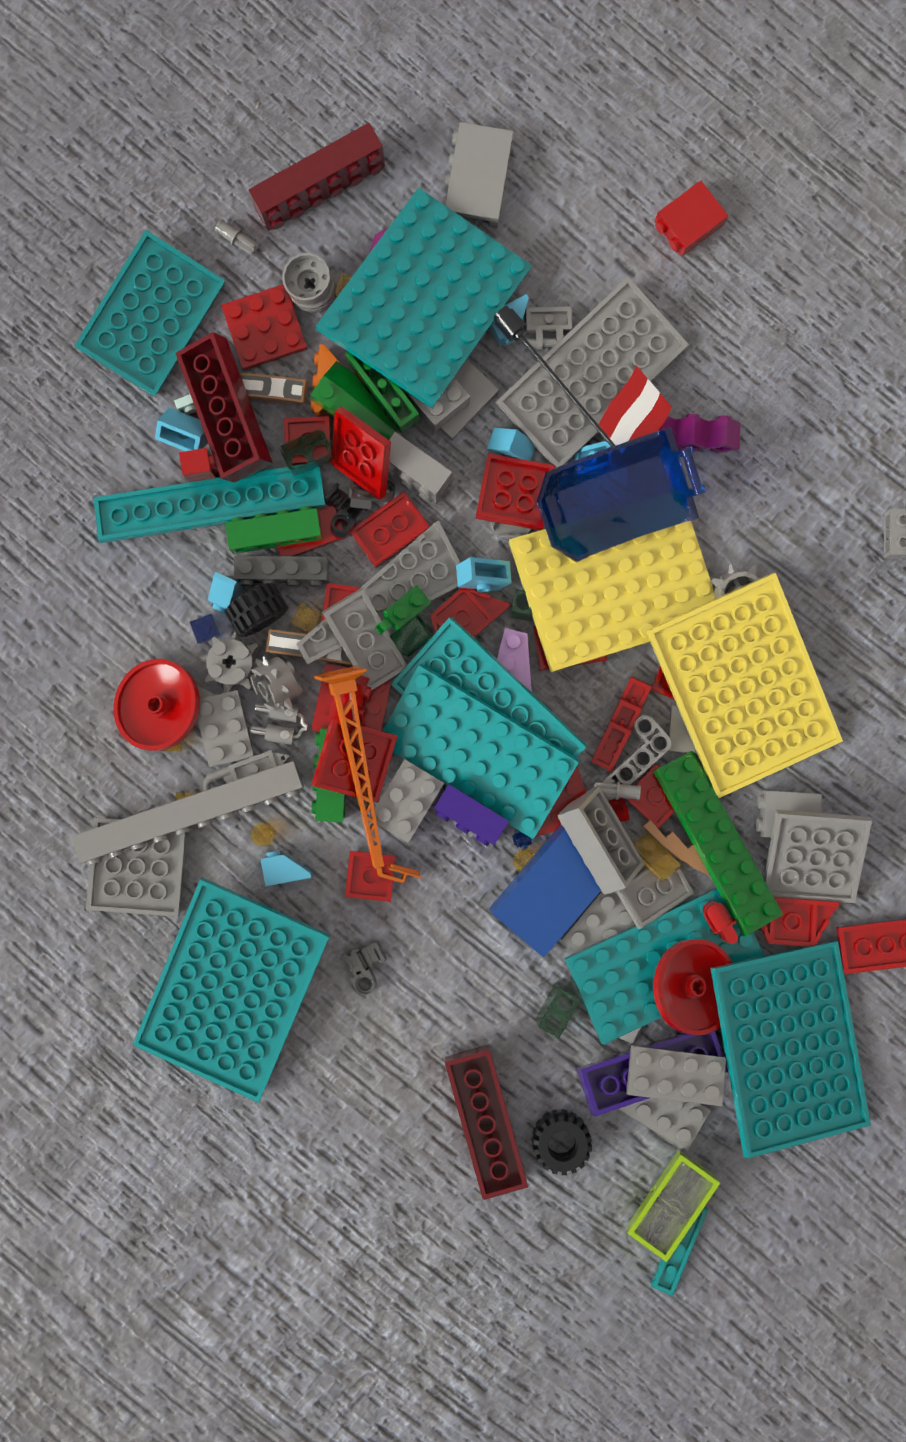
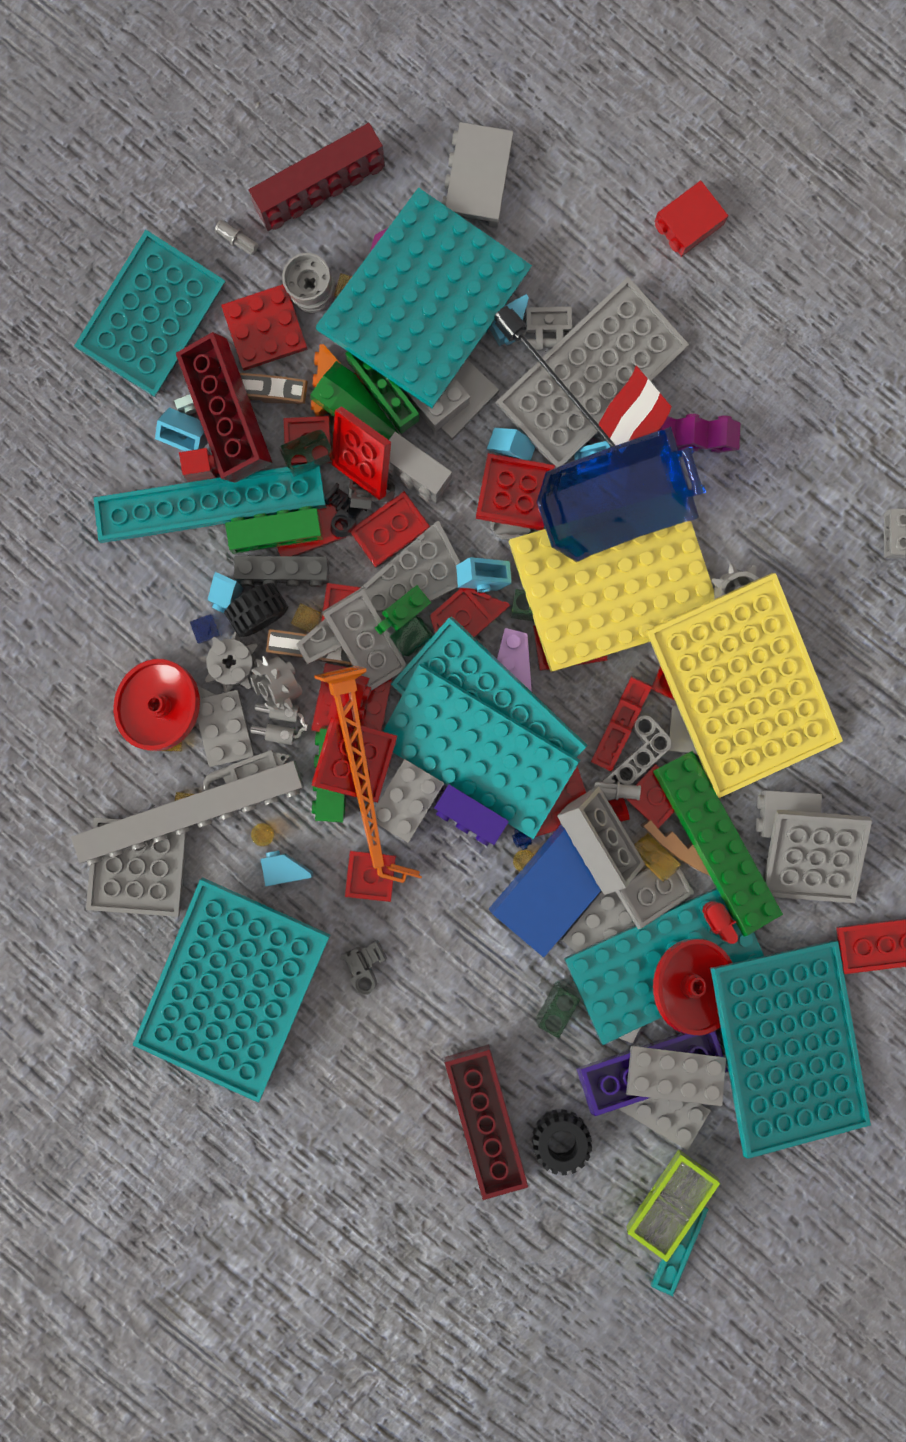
red wing [761,897,839,946] -> none

